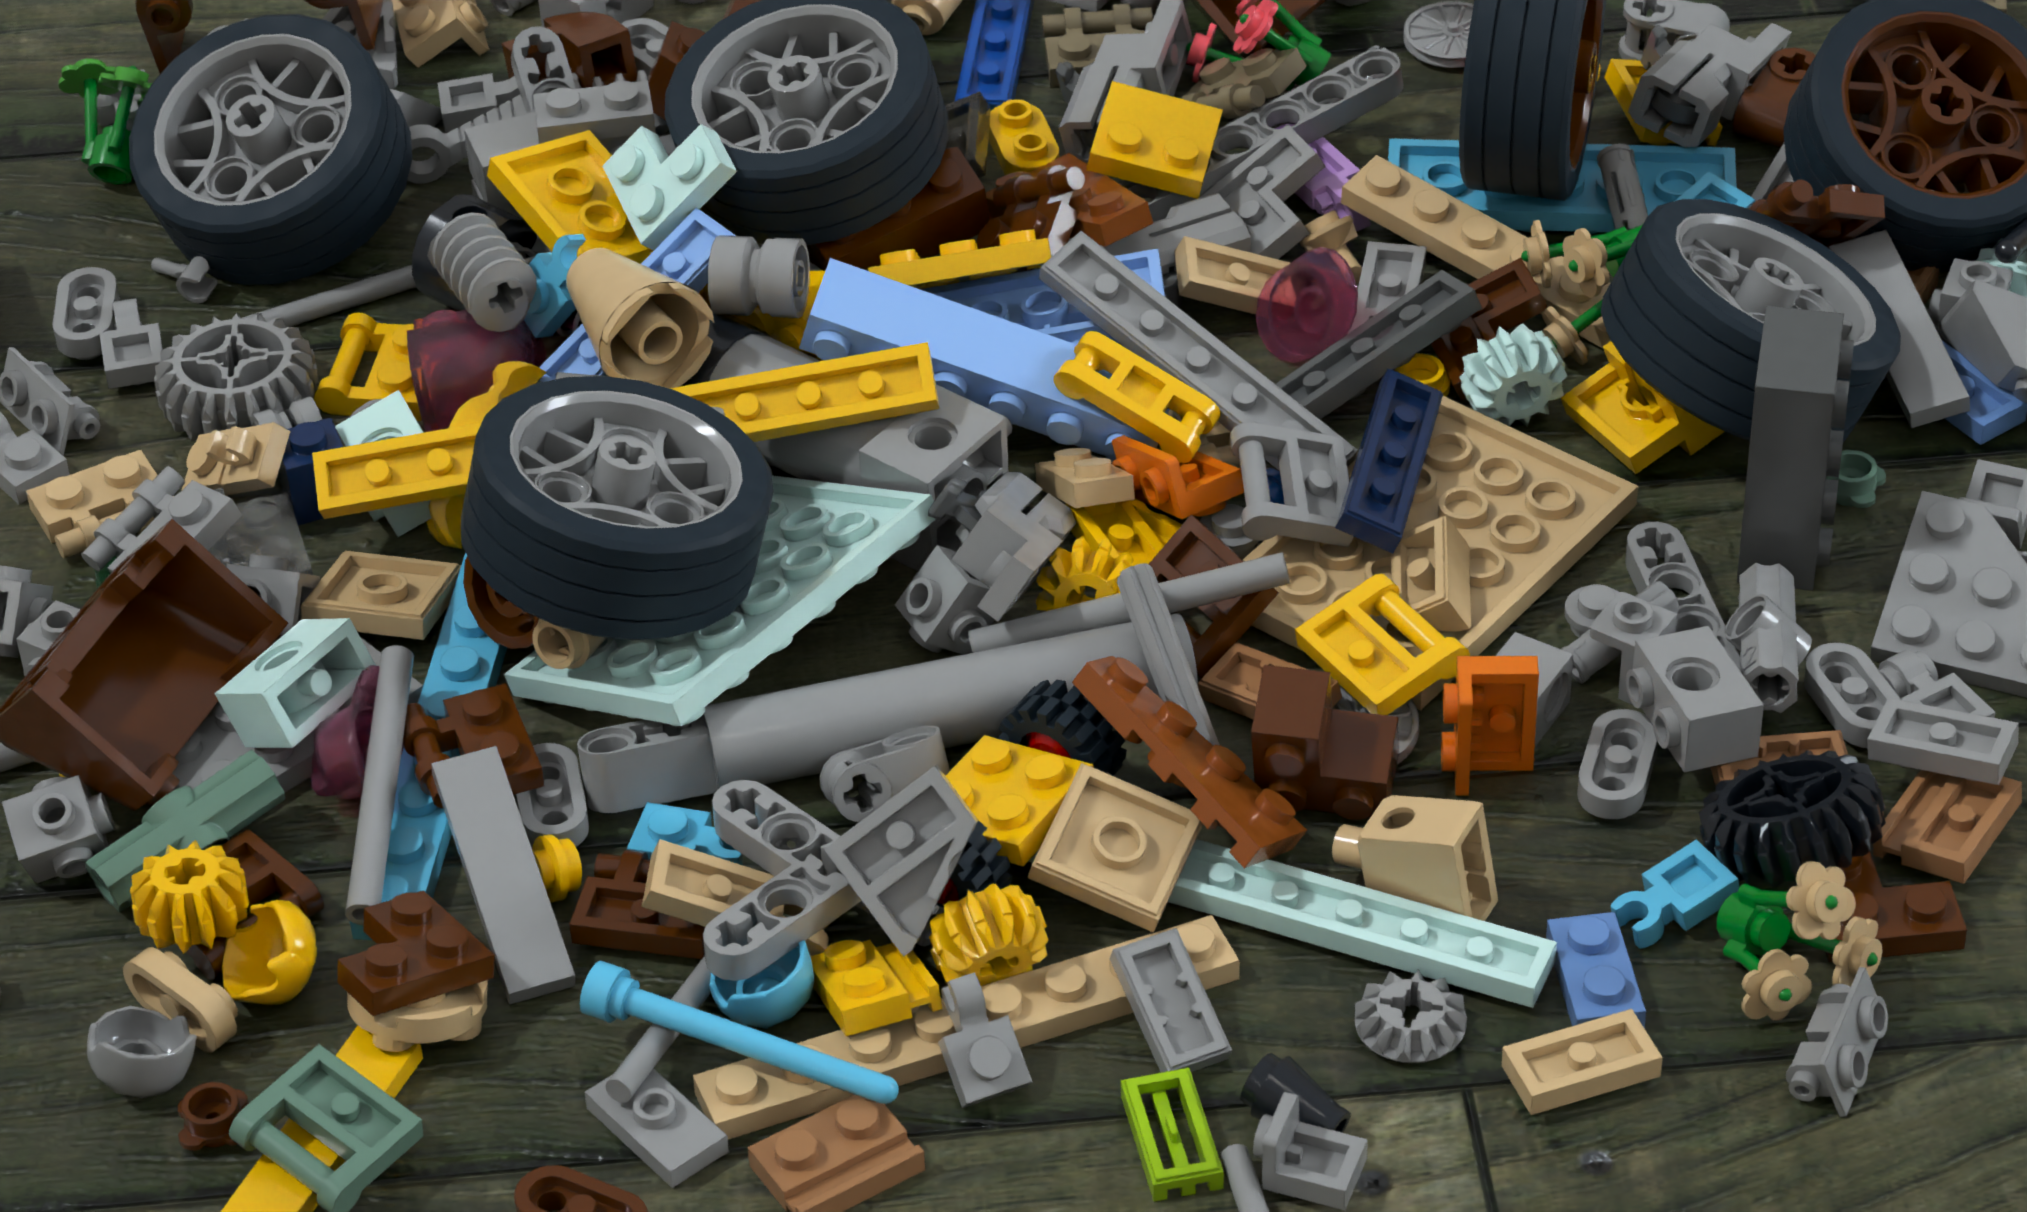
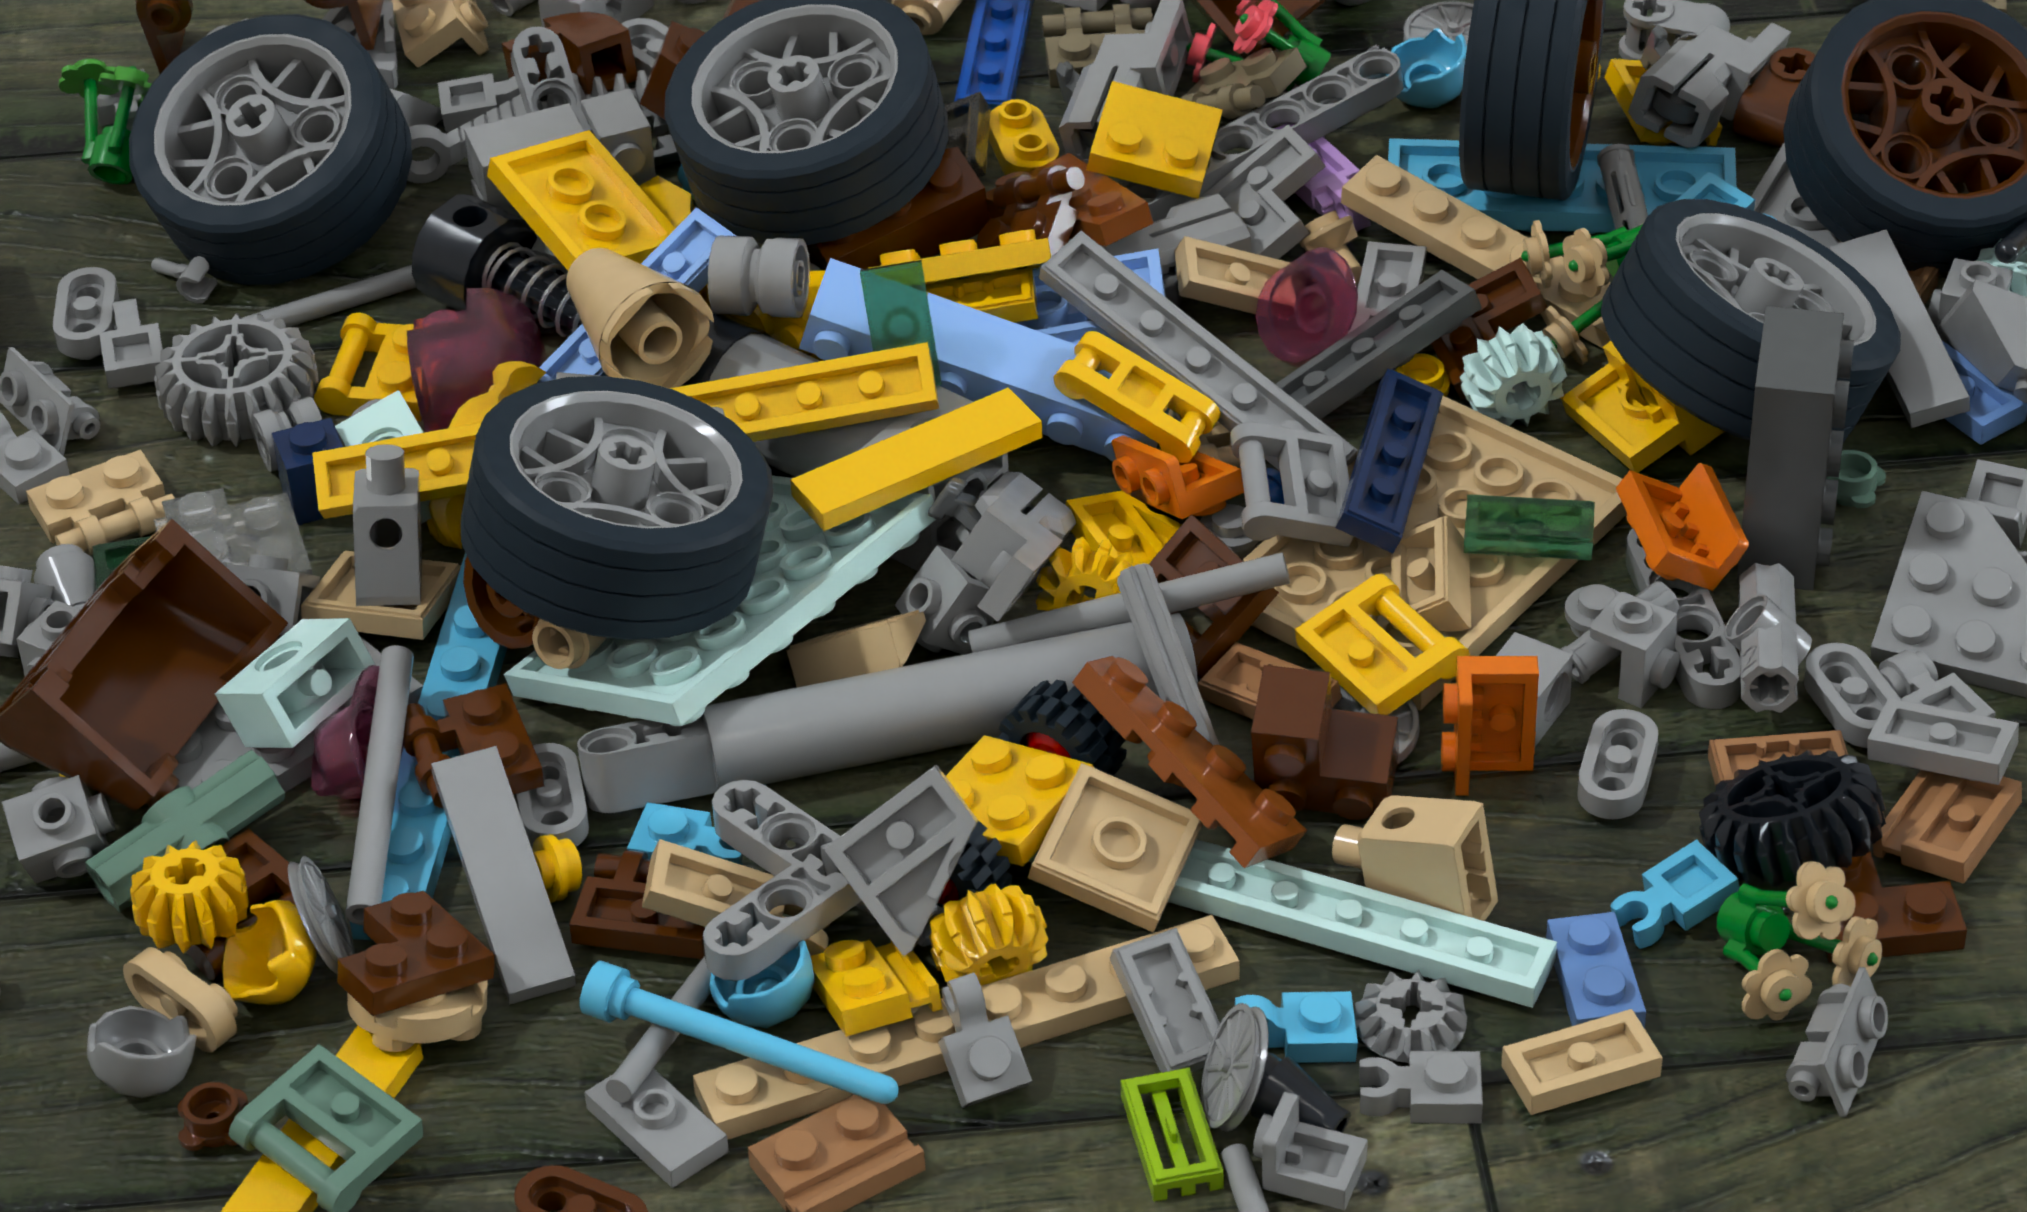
light grey plate [81,466,242,573] -> none
tan plate [182,422,290,496] -> none
light grey piece [427,212,537,332] -> none
medium azure plate [524,234,586,338] -> none
light grey plate [533,80,656,144] -> none
light aqua plate [602,124,737,251] -> none
light grey piece [820,726,950,823] -> none
tan plate [1035,448,1135,508] -> none
light grey brick [1626,626,1764,773] -> none
reddish brown plate [1747,180,1885,248] -> none
none -> light grey cone [34,544,98,609]
none -> light grey wheel [288,856,355,974]
none -> light grey torso [353,444,422,606]
none -> tan slope [786,610,926,687]
none -> yellow tile [790,388,1042,531]
none -> clear green plate [860,260,942,386]
none -> yellow plate [916,268,1038,323]
none -> light grey wheel [1200,1003,1268,1132]
none -> medium azure plate [1235,991,1358,1063]
none -> light grey plate [1359,1051,1483,1123]
none -> medium azure hair [1385,28,1467,108]
none -> clear green plate [1464,495,1595,560]
none -> orange bracket [1616,463,1749,591]

